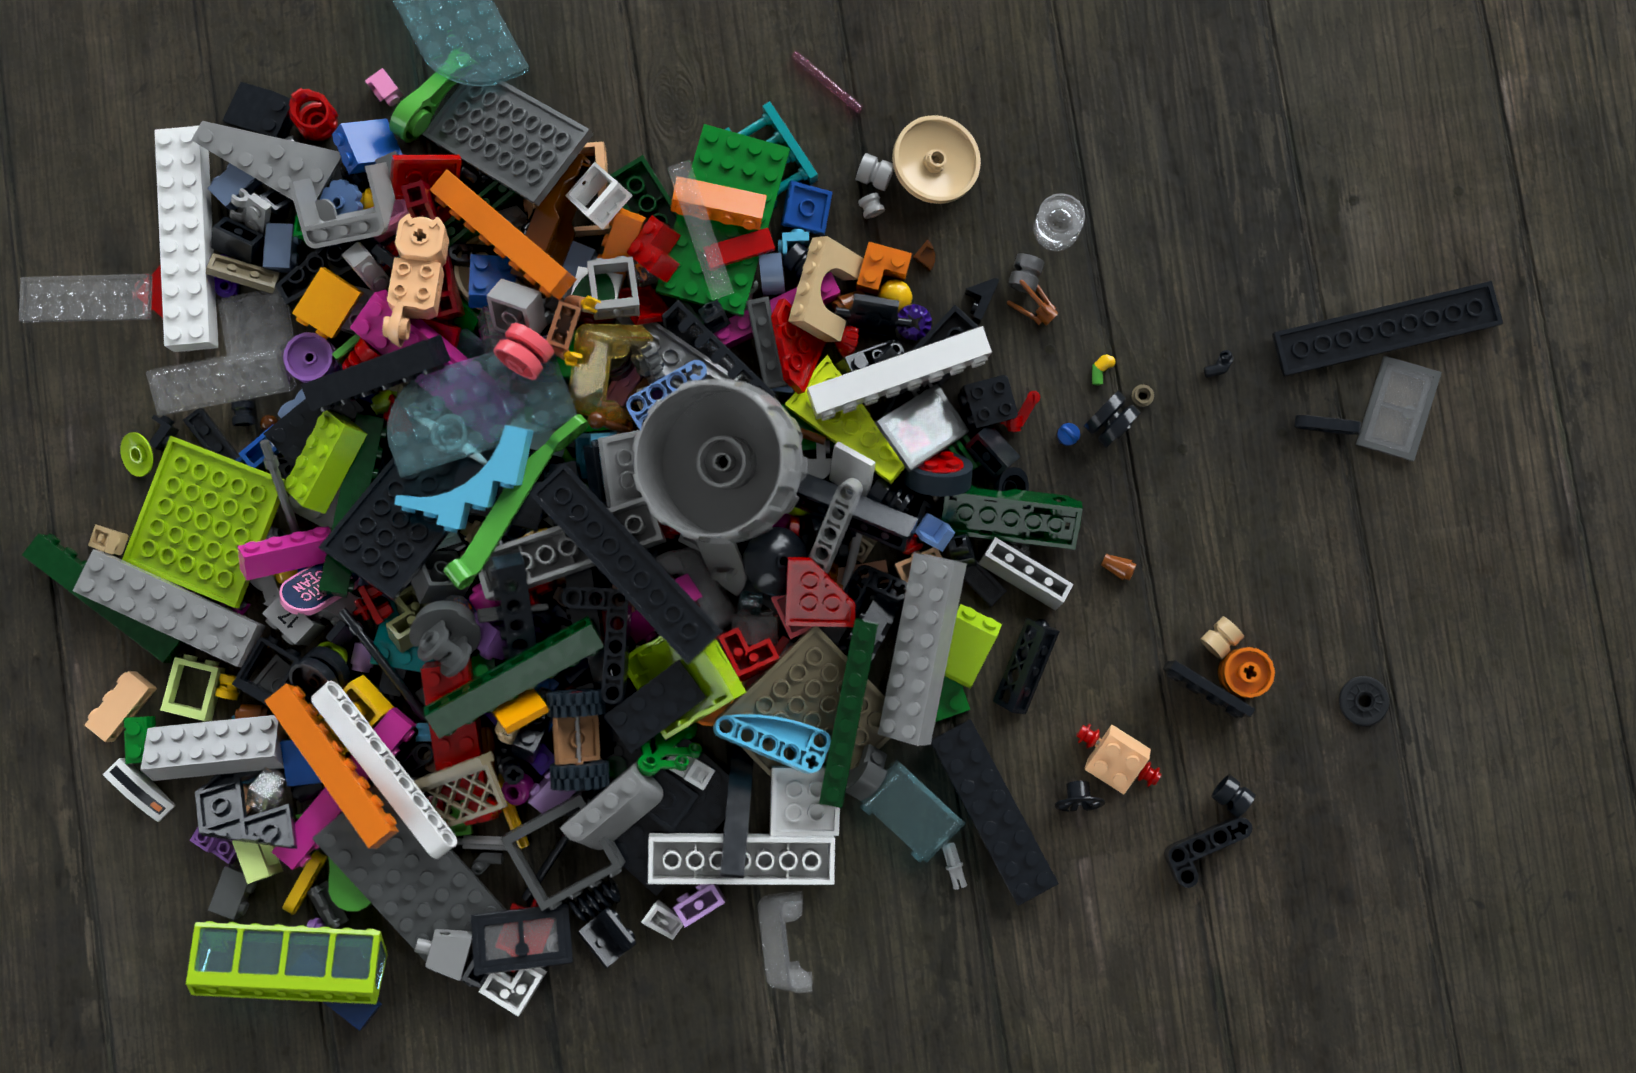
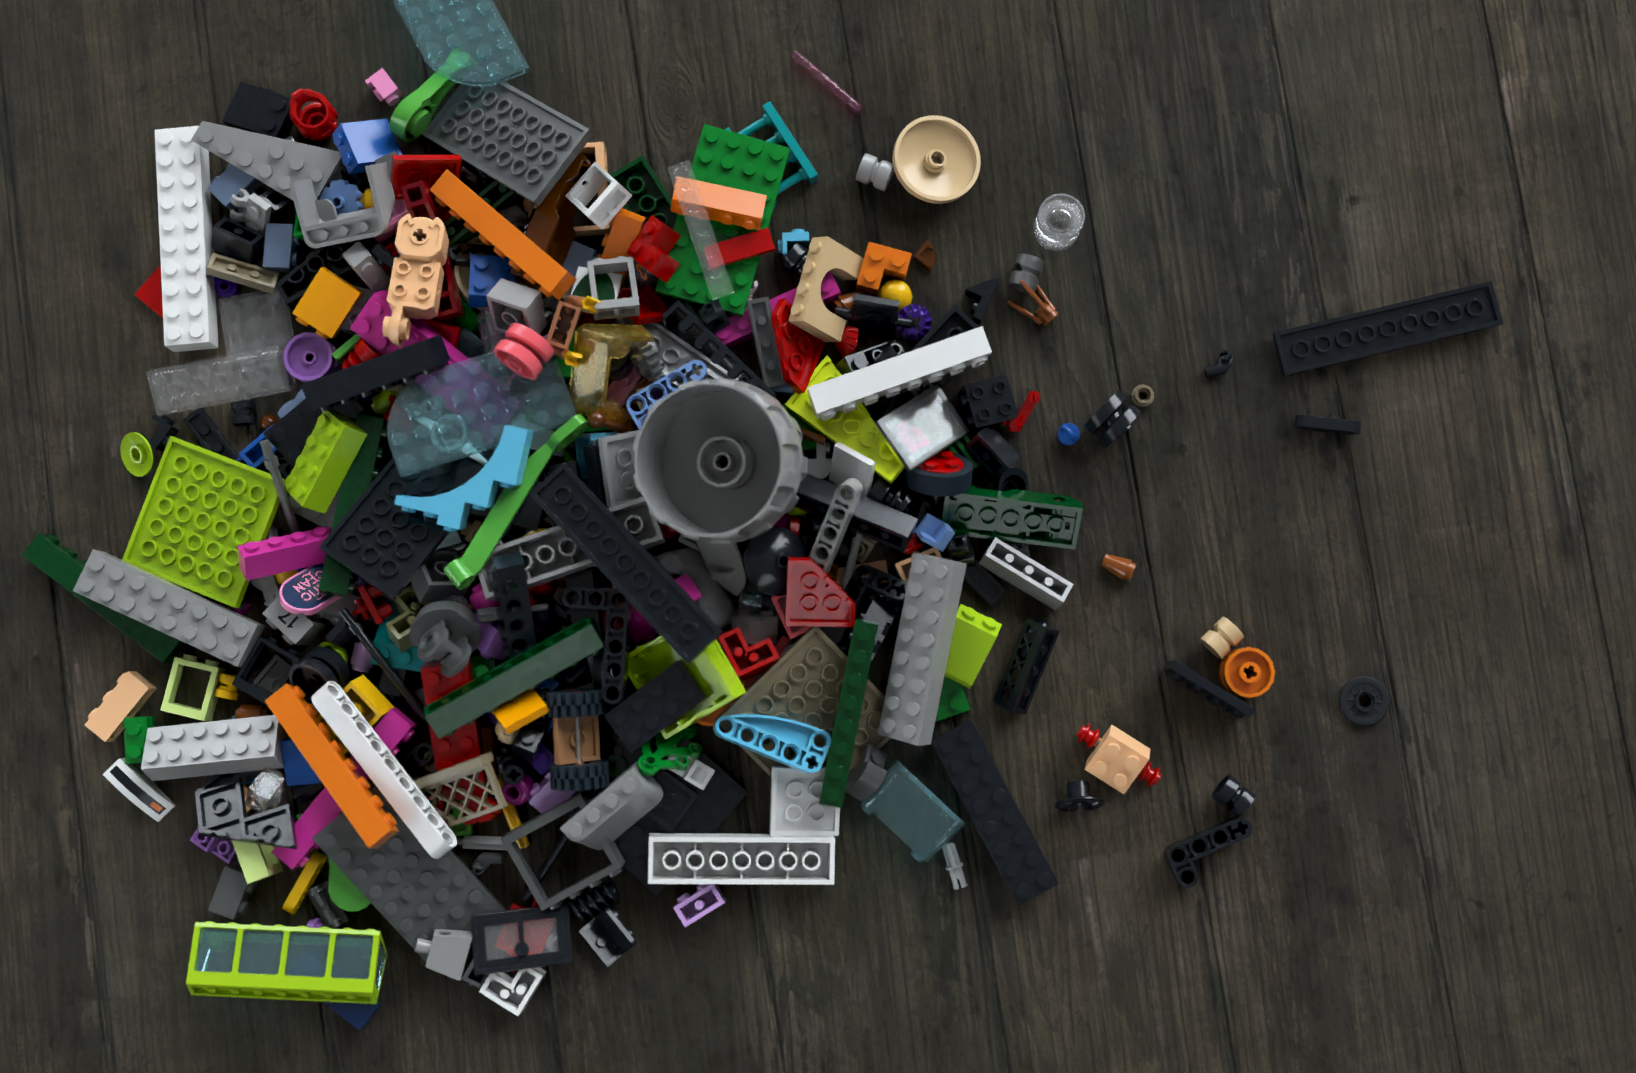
clear plate [19,274,153,323] -> none
tan slope [88,524,128,555] -> none
medium azure wheel [416,723,431,742] -> none
white slope [641,899,683,940] -> none
black tile [720,745,754,879] -> none
clear windscreen [758,891,813,993] -> none
sand blue brick [759,253,785,296] -> none
blue plate [781,180,832,236] -> none
light grey wheel [858,193,885,219] -> none
arm [1092,354,1115,386] -> none
clear door [1356,356,1442,462] -> none

